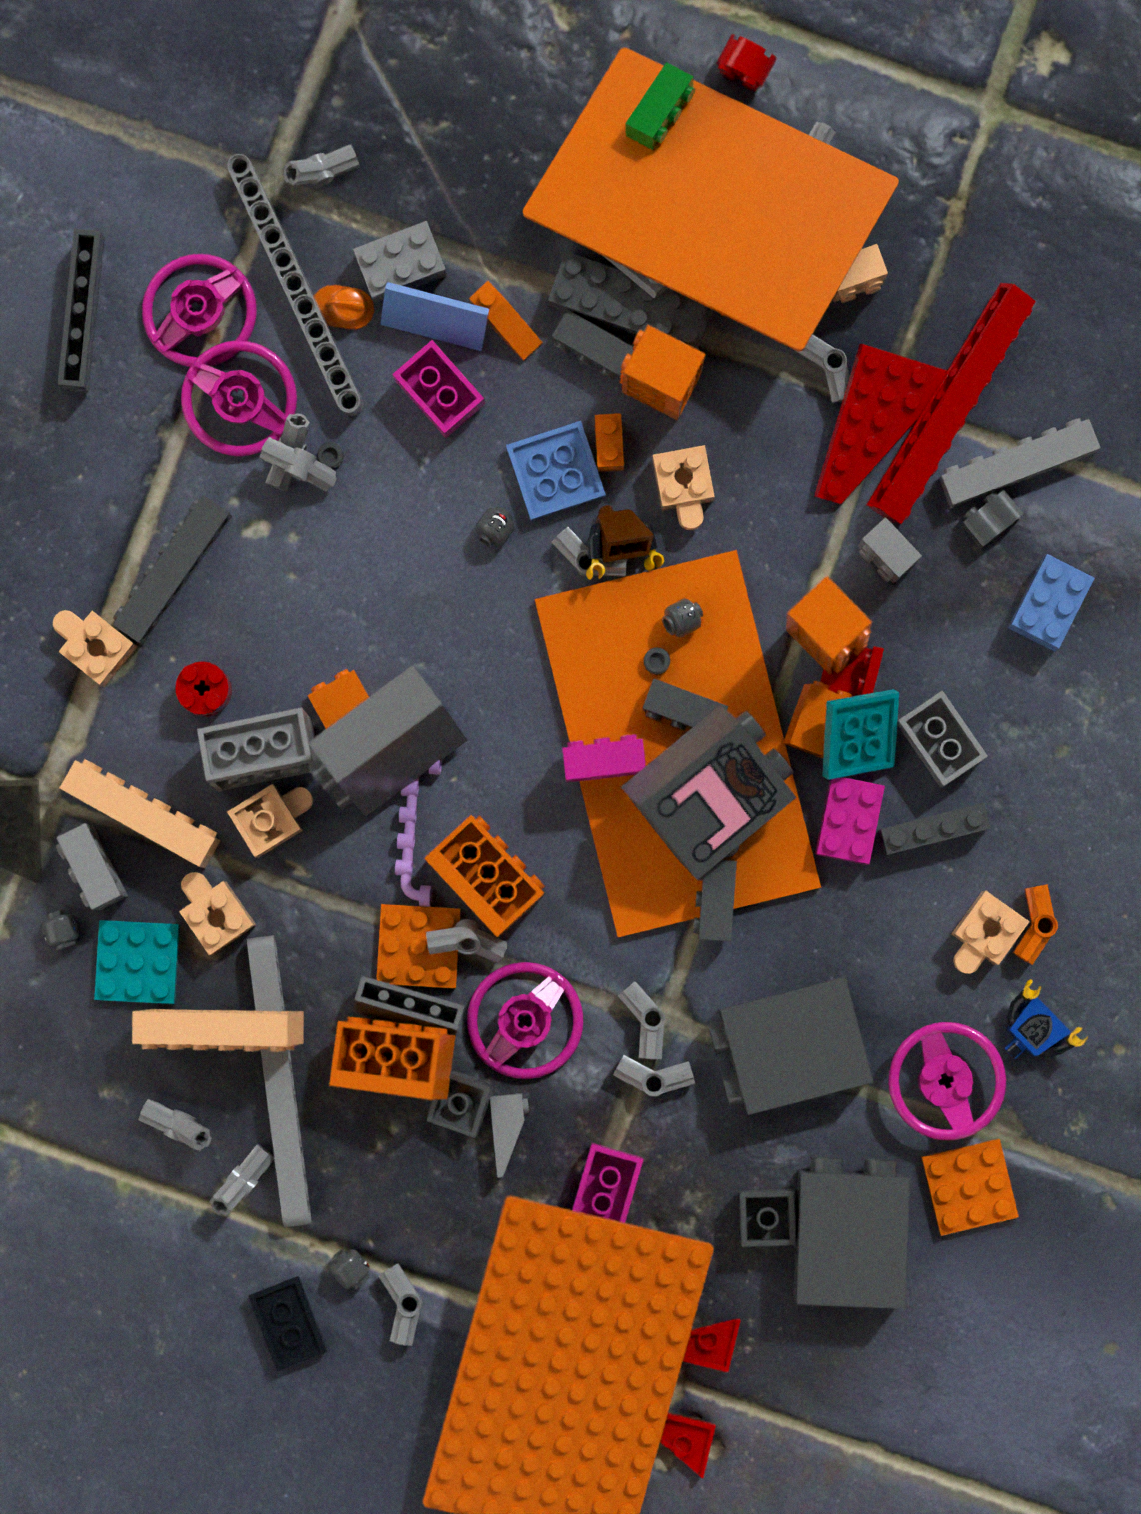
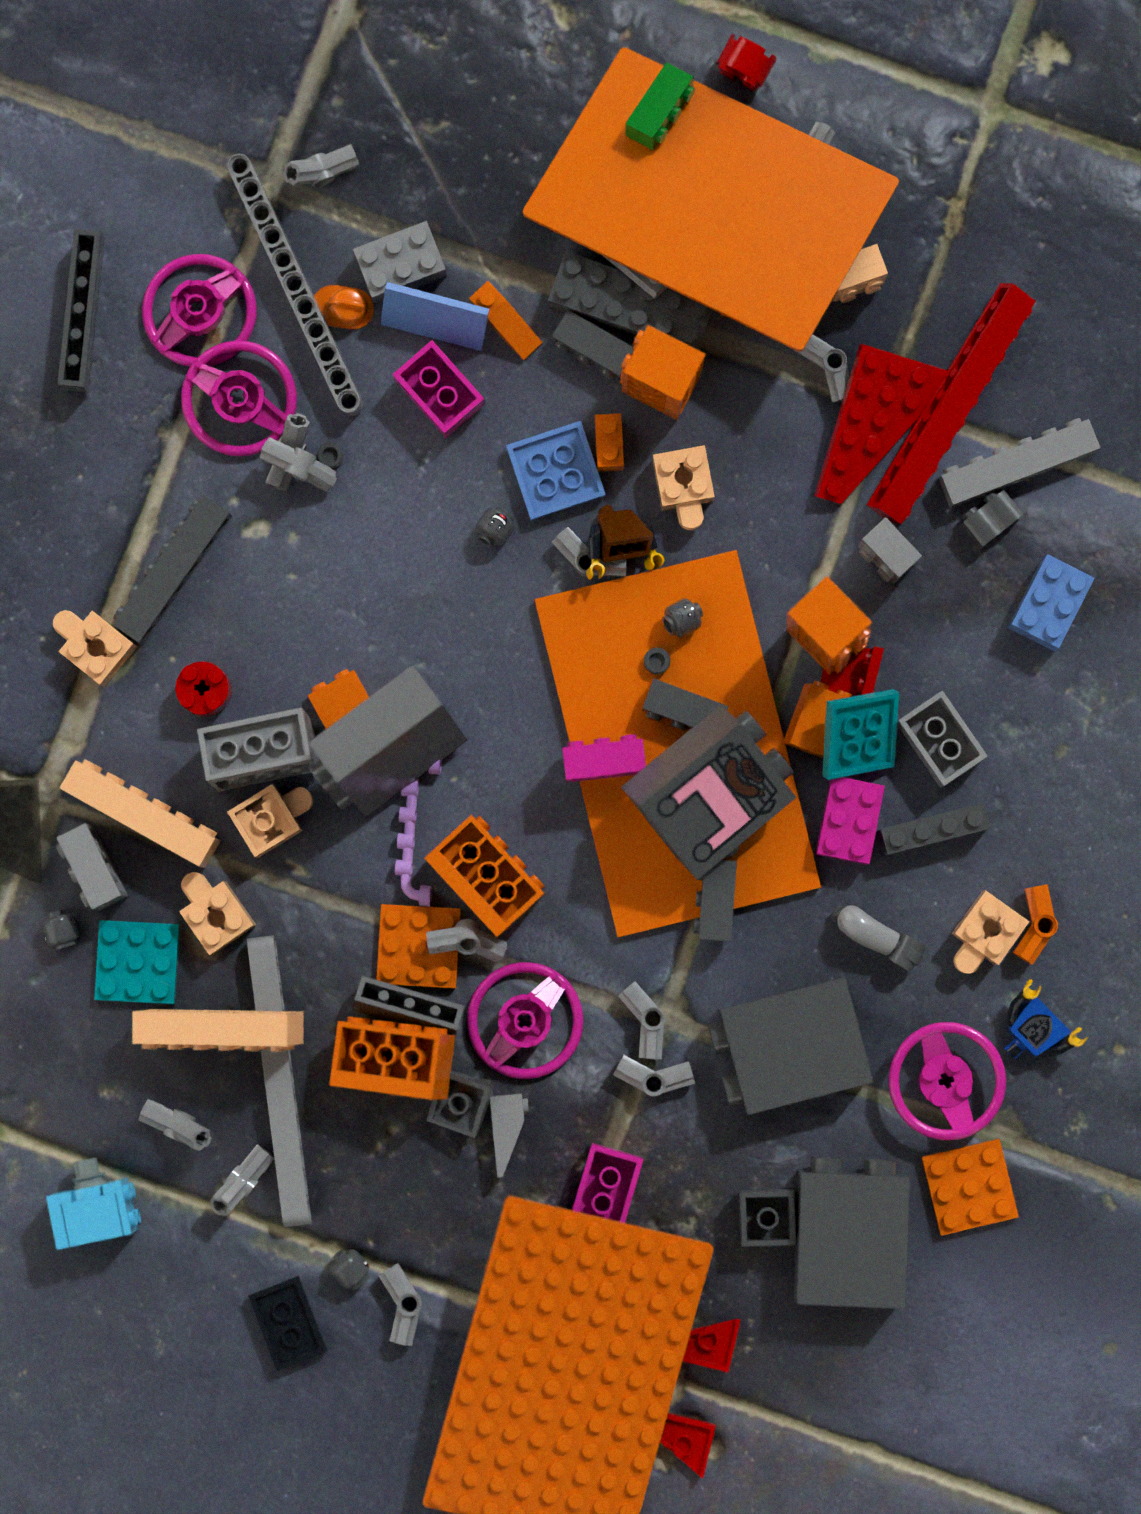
none -> medium azure piece [46,1157,141,1250]
none -> light grey piece [832,905,925,972]

